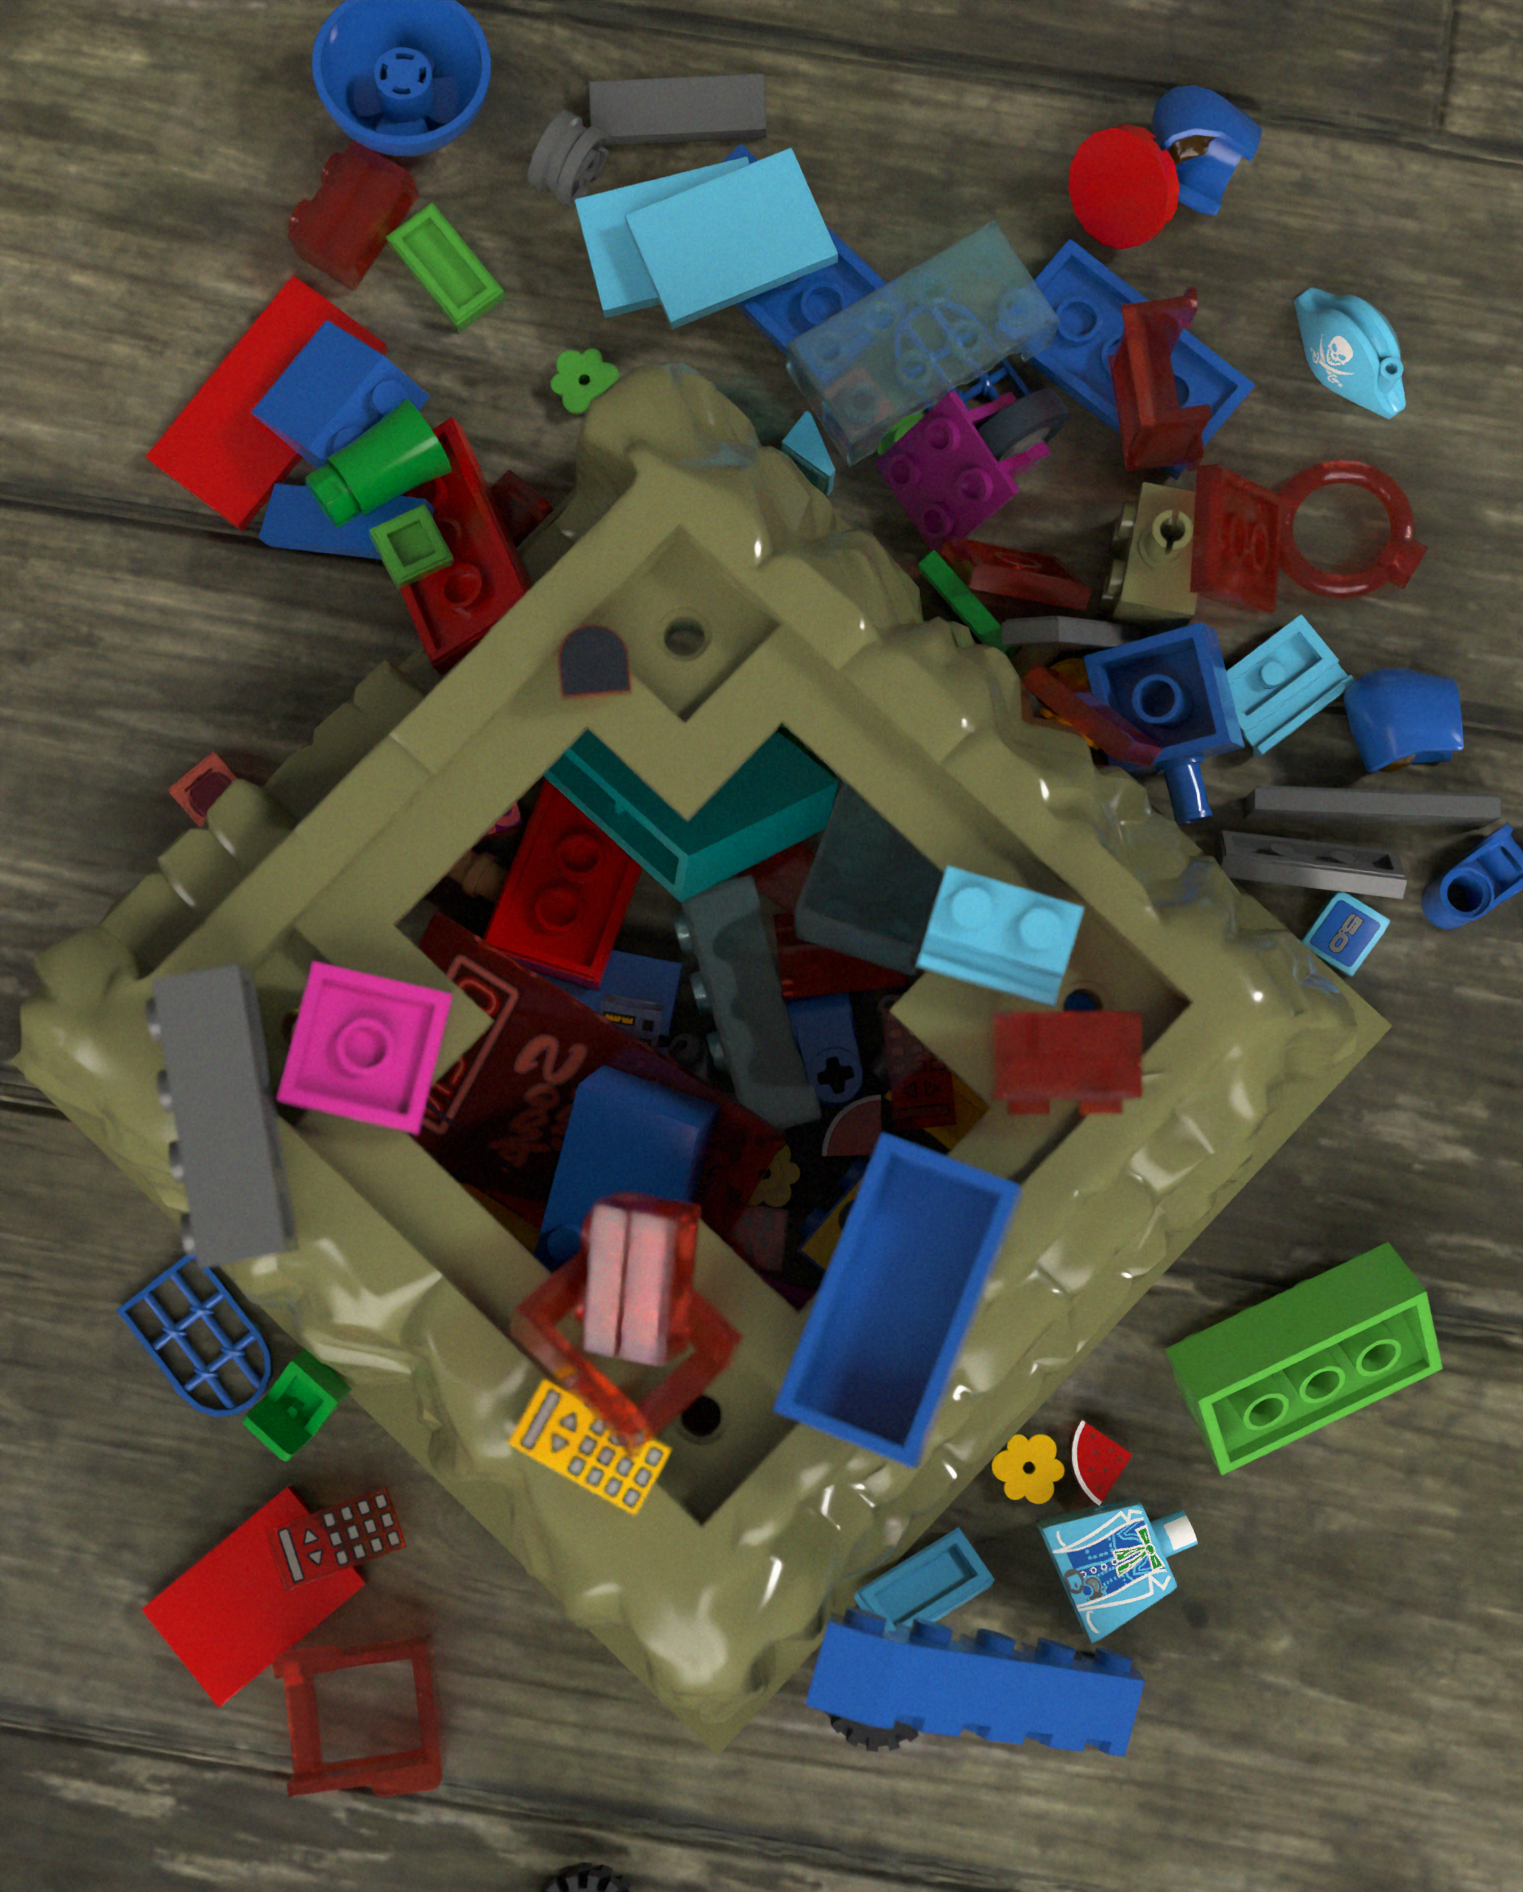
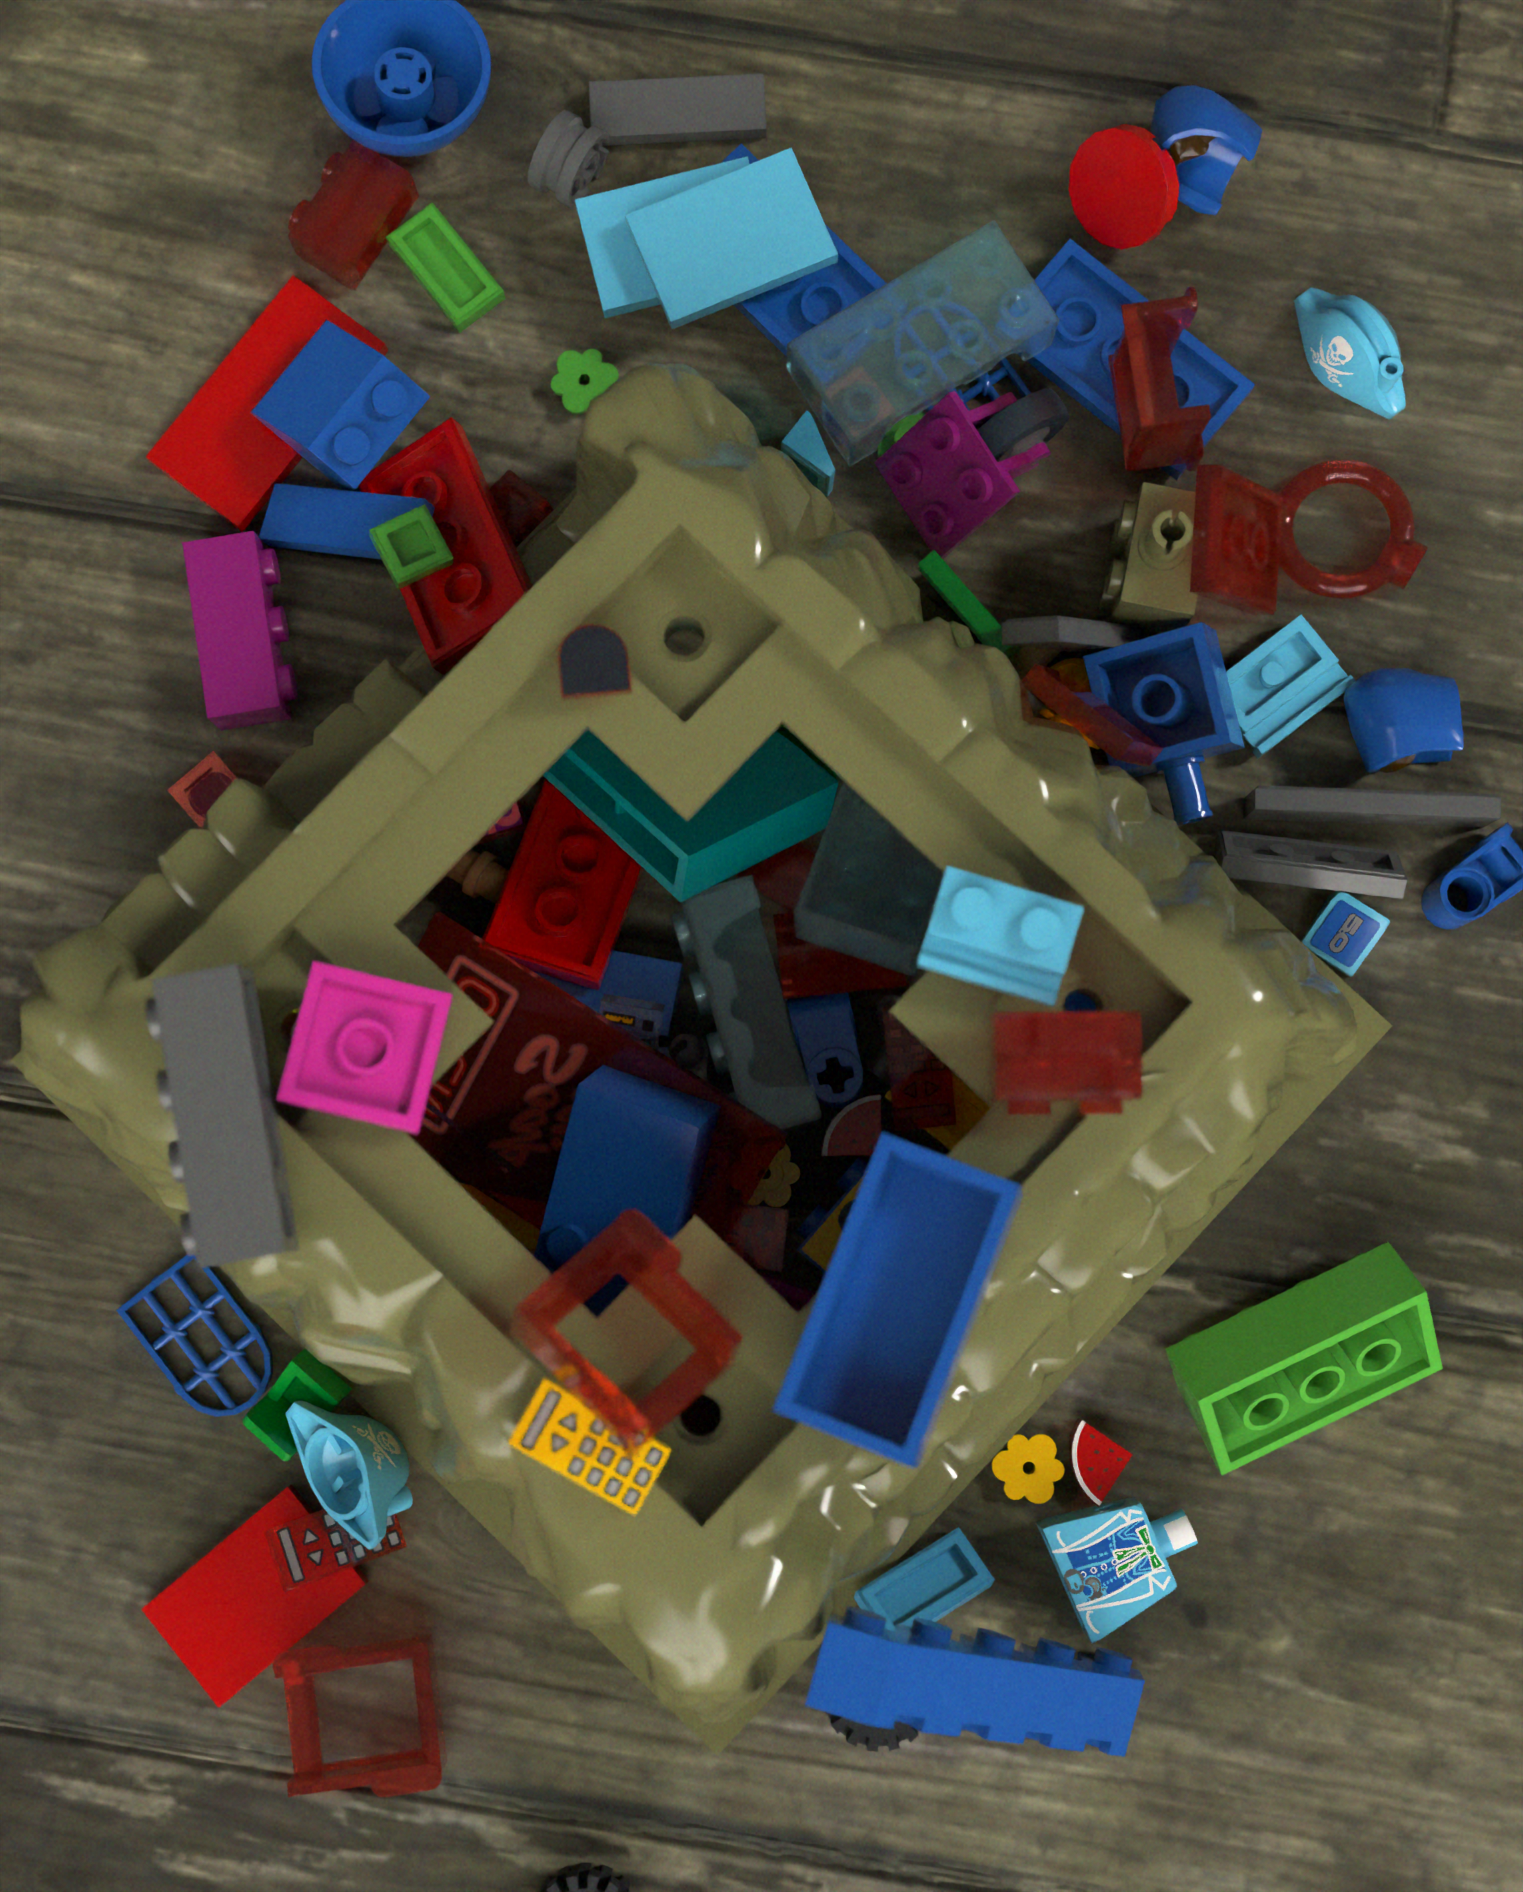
green plant [305,398,452,528] -> none
clear red brick [575,1191,700,1366] -> none
clear red tile [940,535,1091,611] -> none
none -> magenta brick [182,531,298,731]
none -> medium azure hat [286,1401,413,1550]

